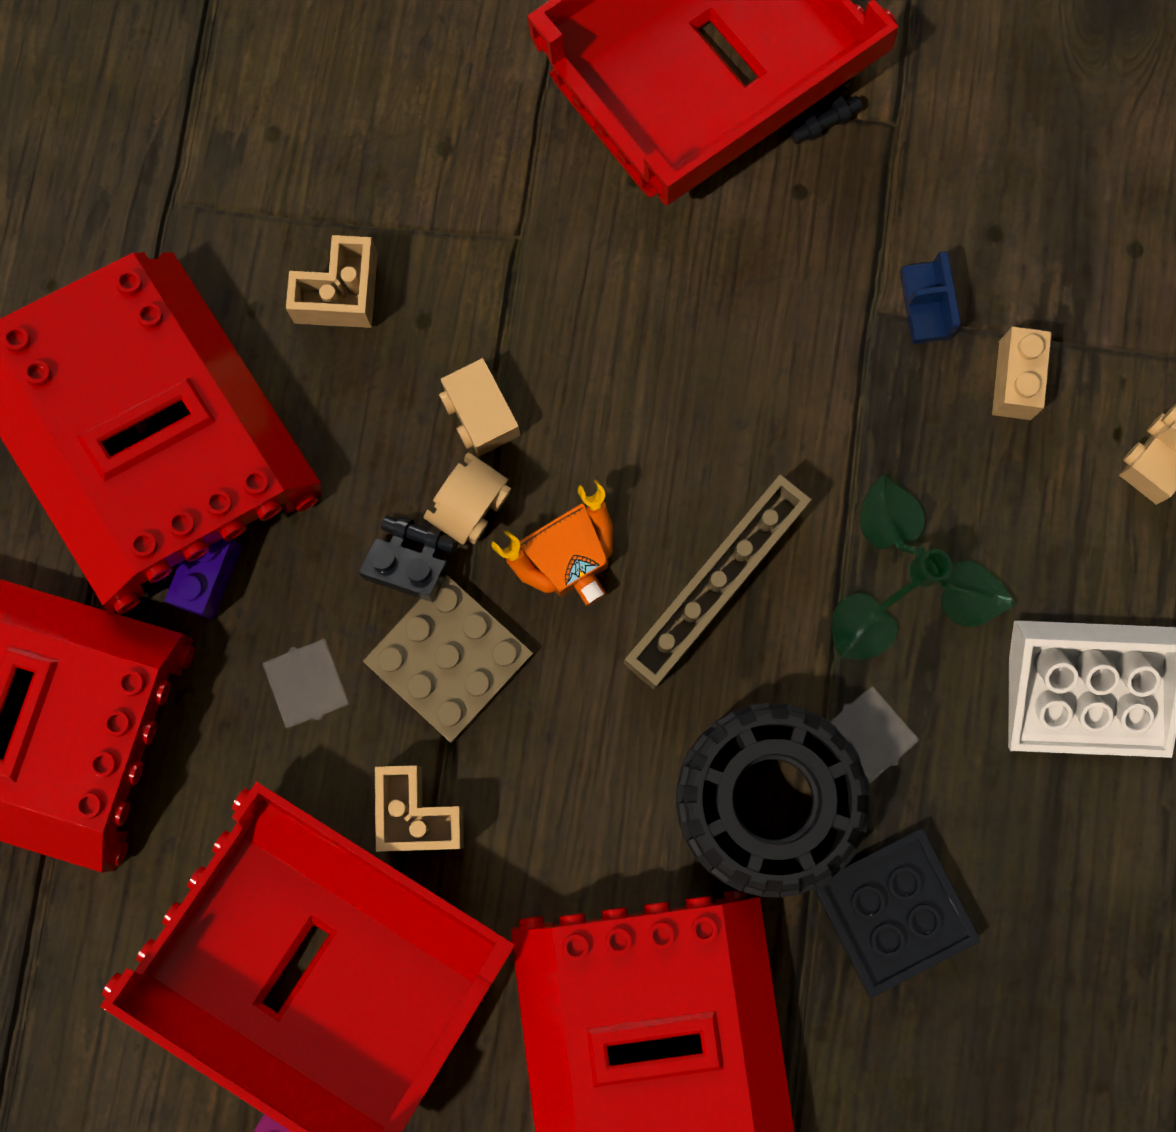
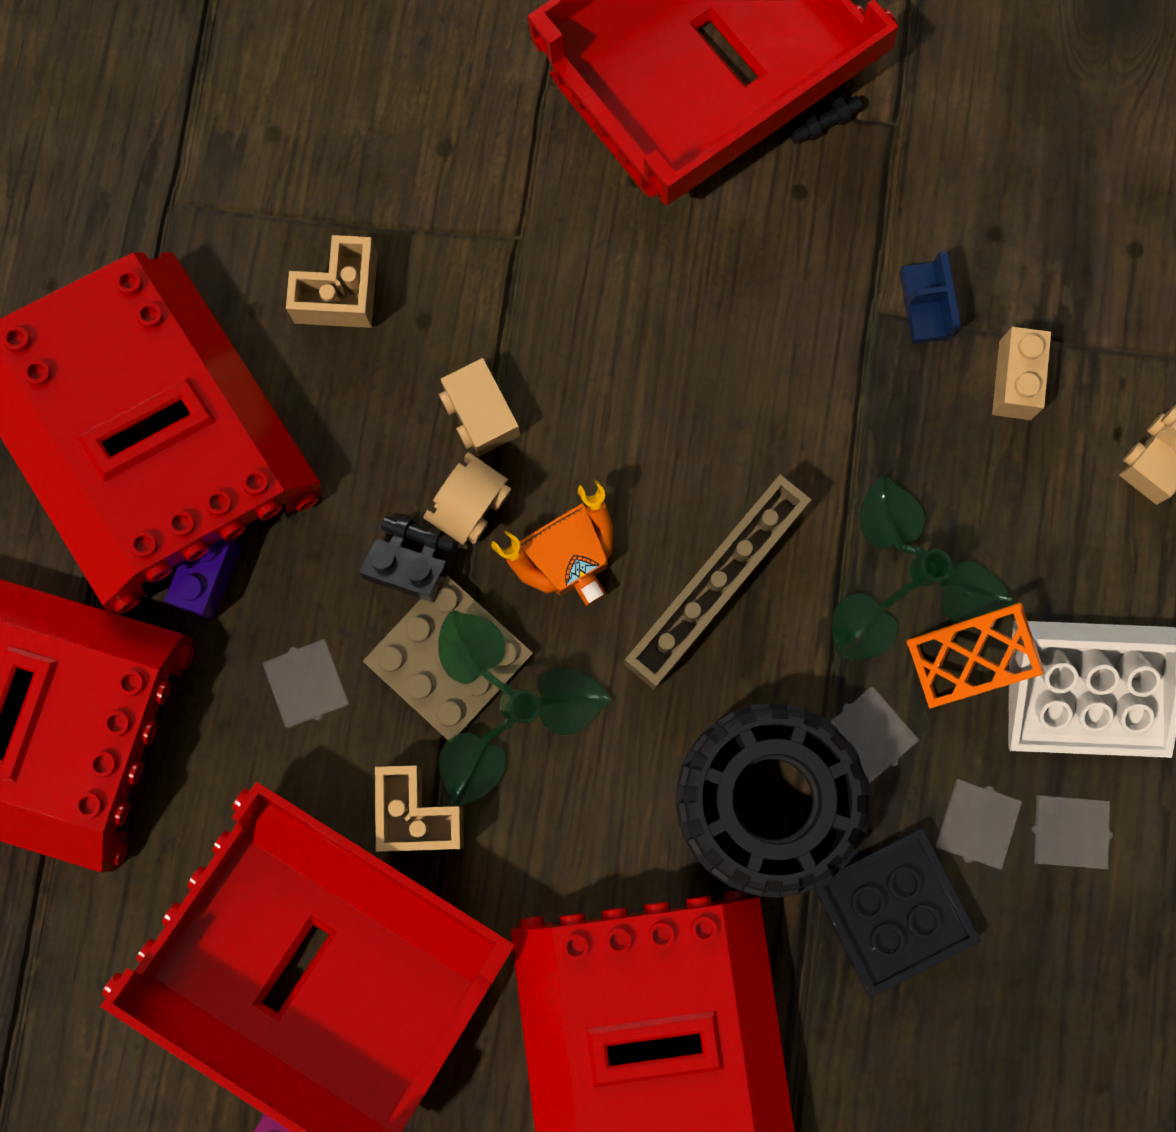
none -> clear green plant [438,611,611,805]
none -> orange window [907,603,1045,709]
none -> clear piece [936,779,1022,870]
none -> clear piece [1031,796,1113,869]

